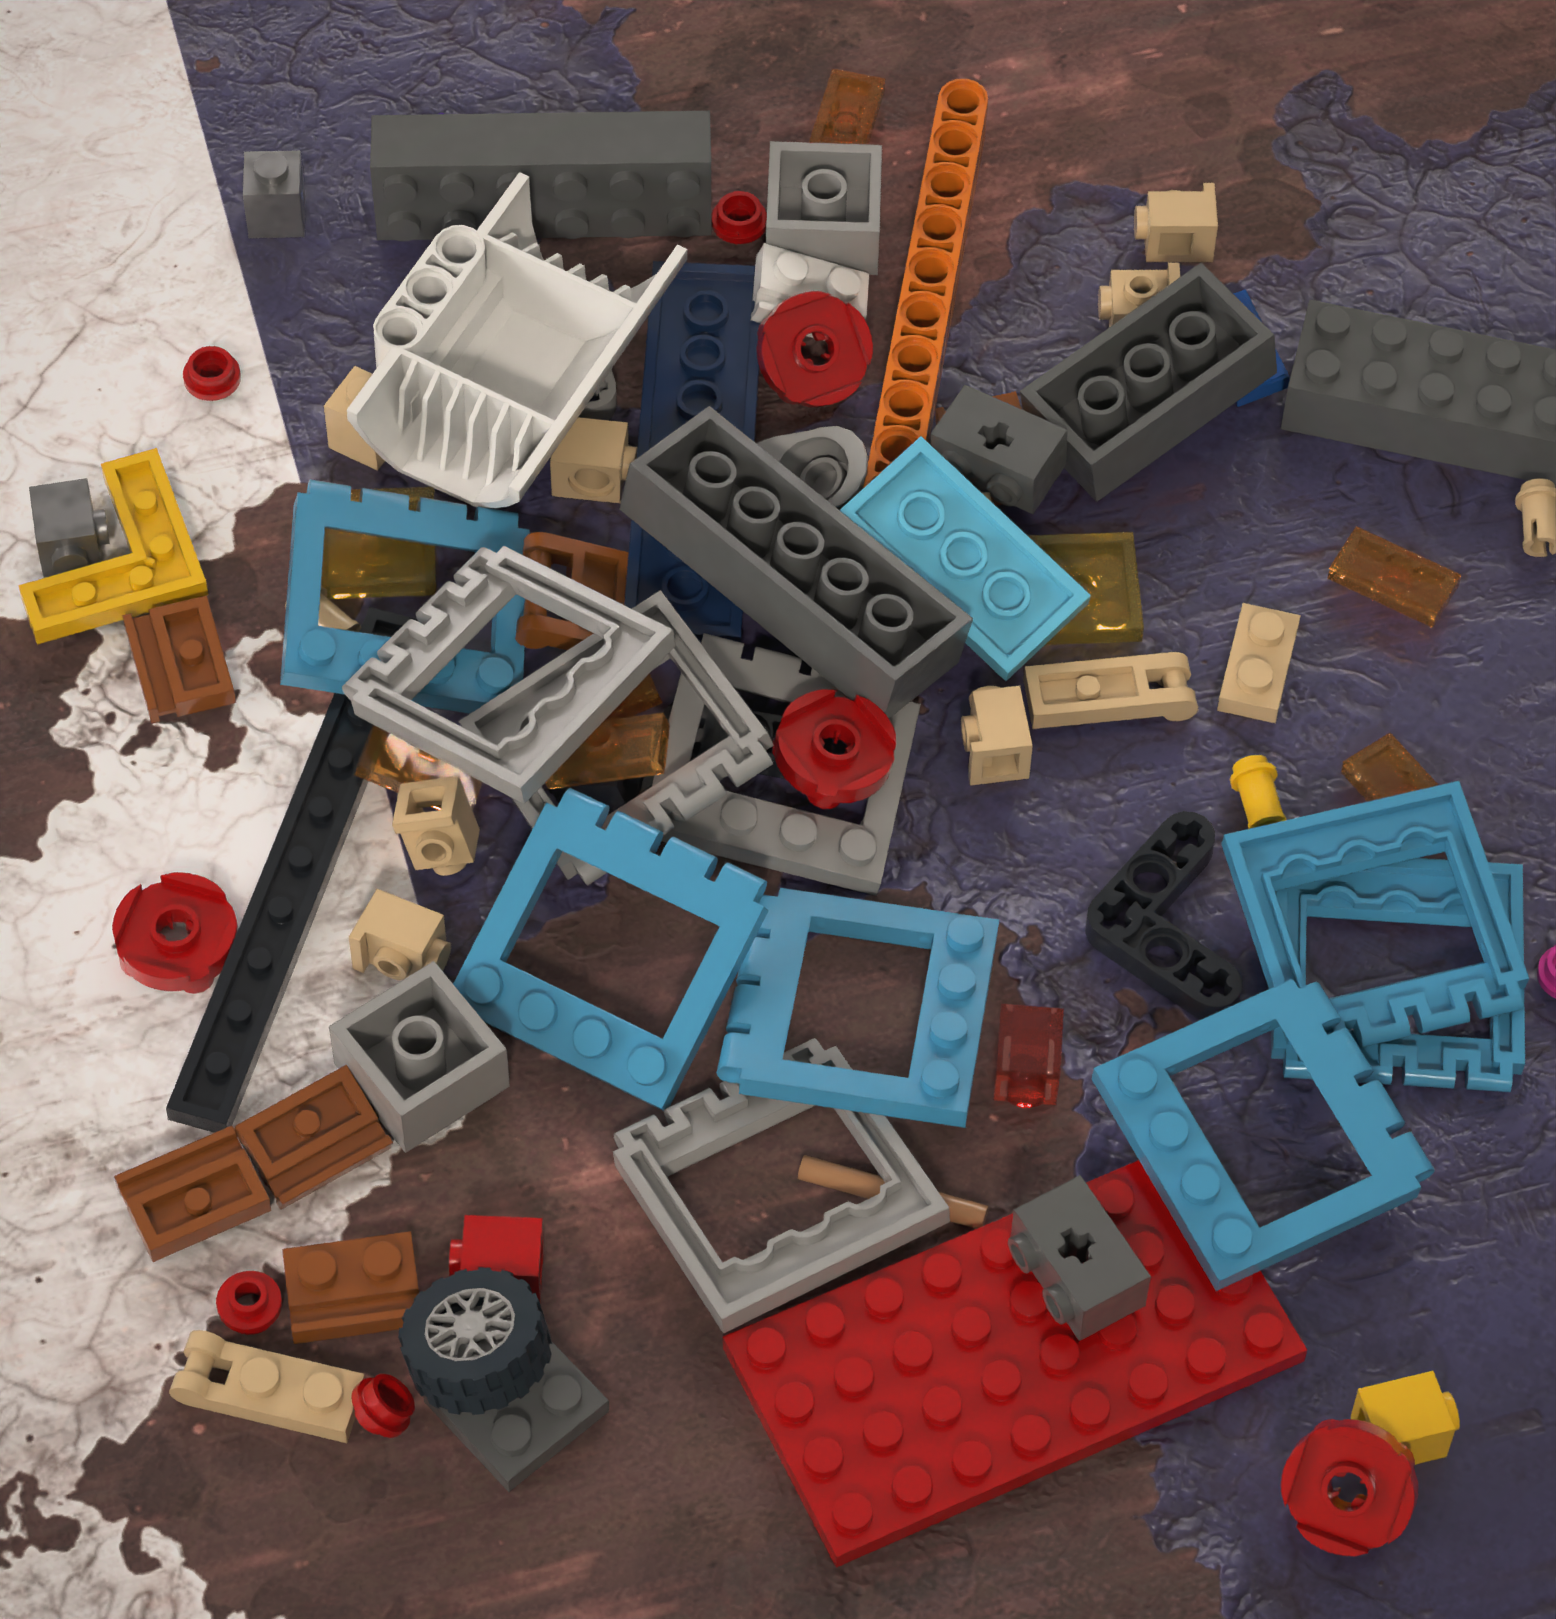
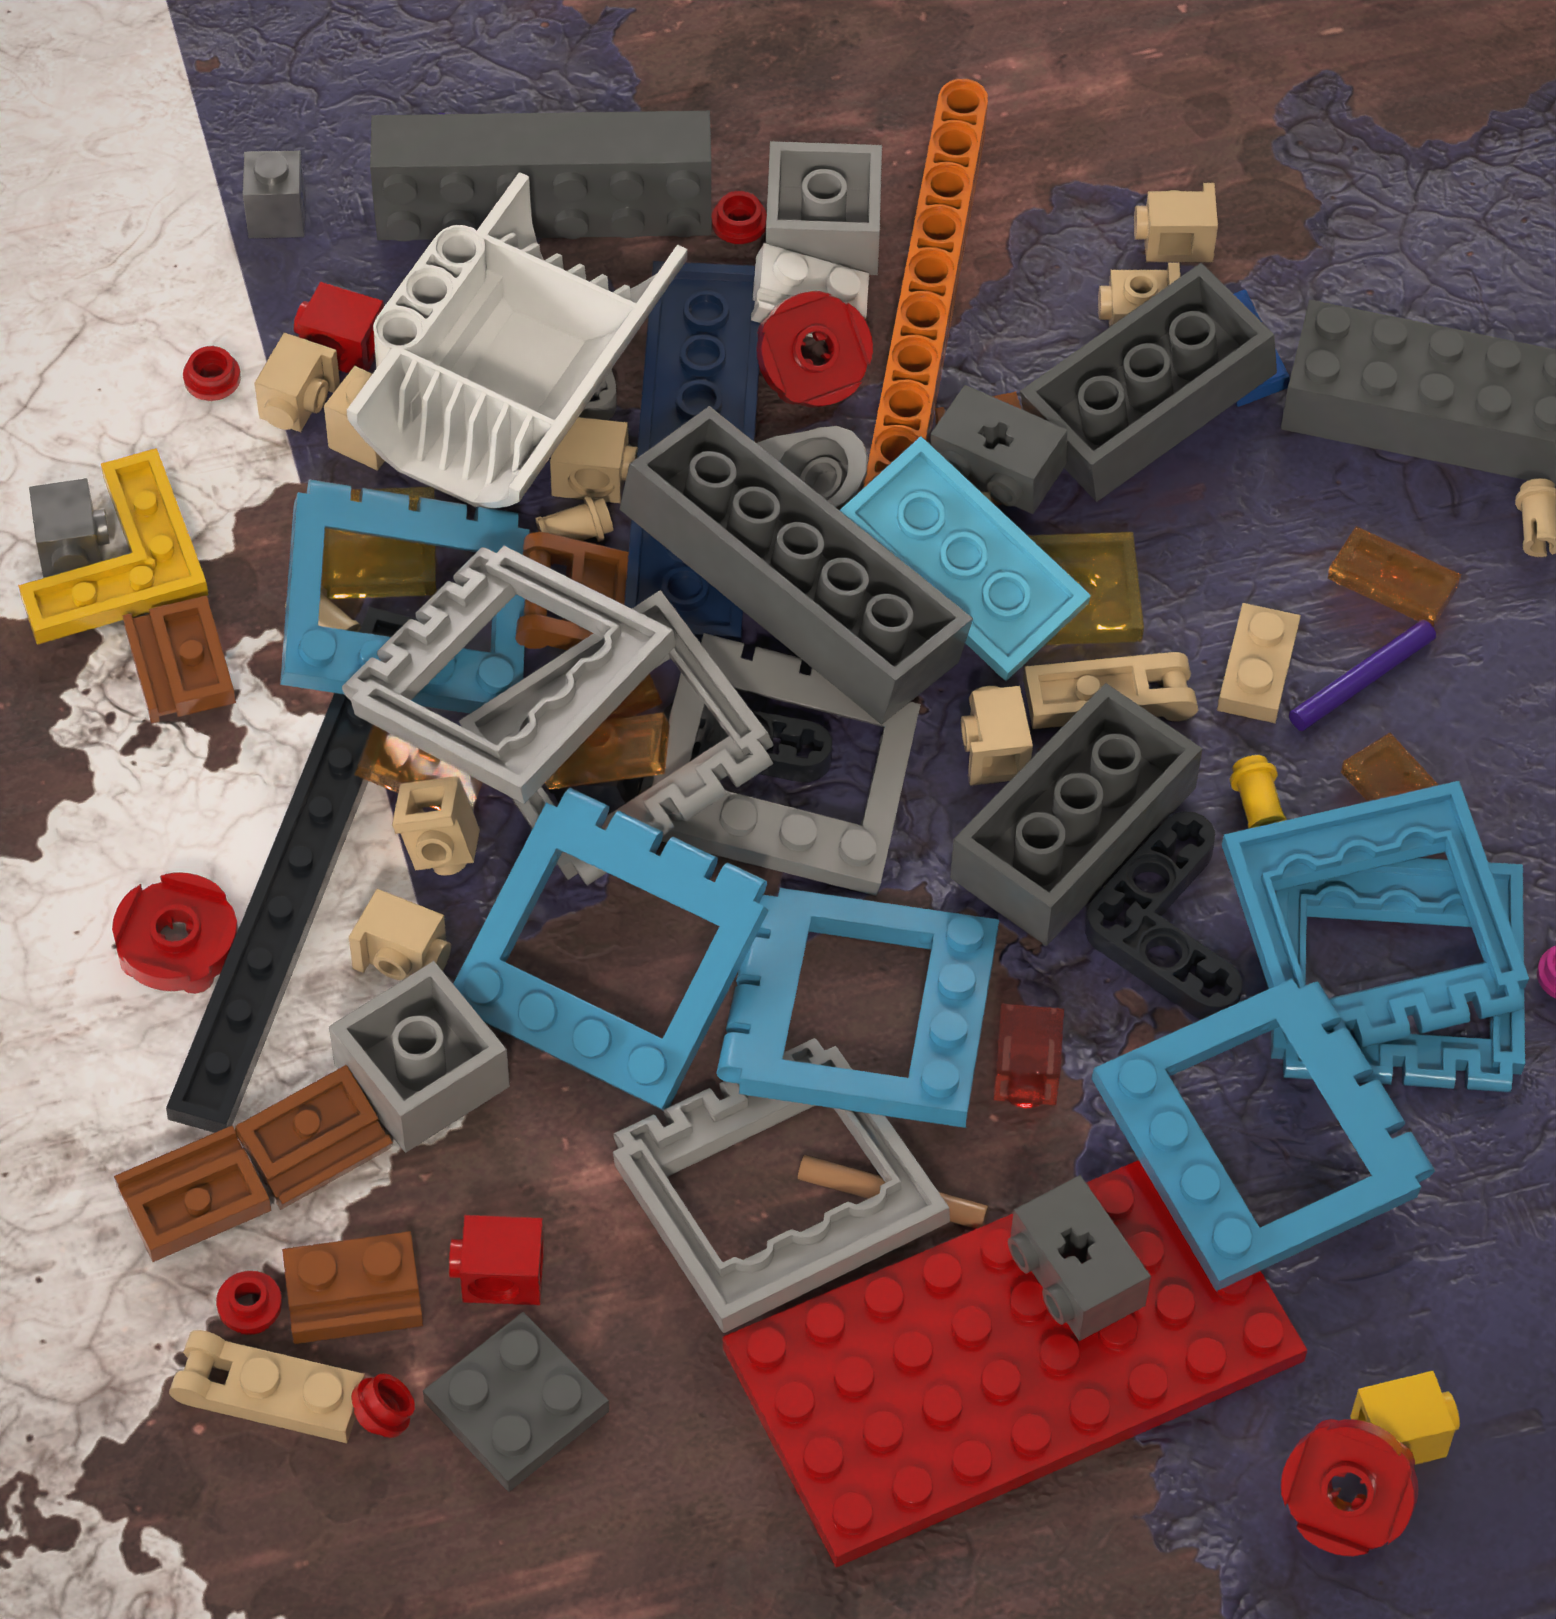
black wheel [398,1267,552,1415] -> none
red plate [772,689,896,809] -> none
clear orange plate [809,68,885,145] -> none
none -> tan brick [254,333,340,432]
none -> red brick [294,282,384,373]
none -> tan pin [535,496,613,542]
none -> dark grey brick [950,683,1203,946]
none -> dark purple bar [1289,619,1436,731]

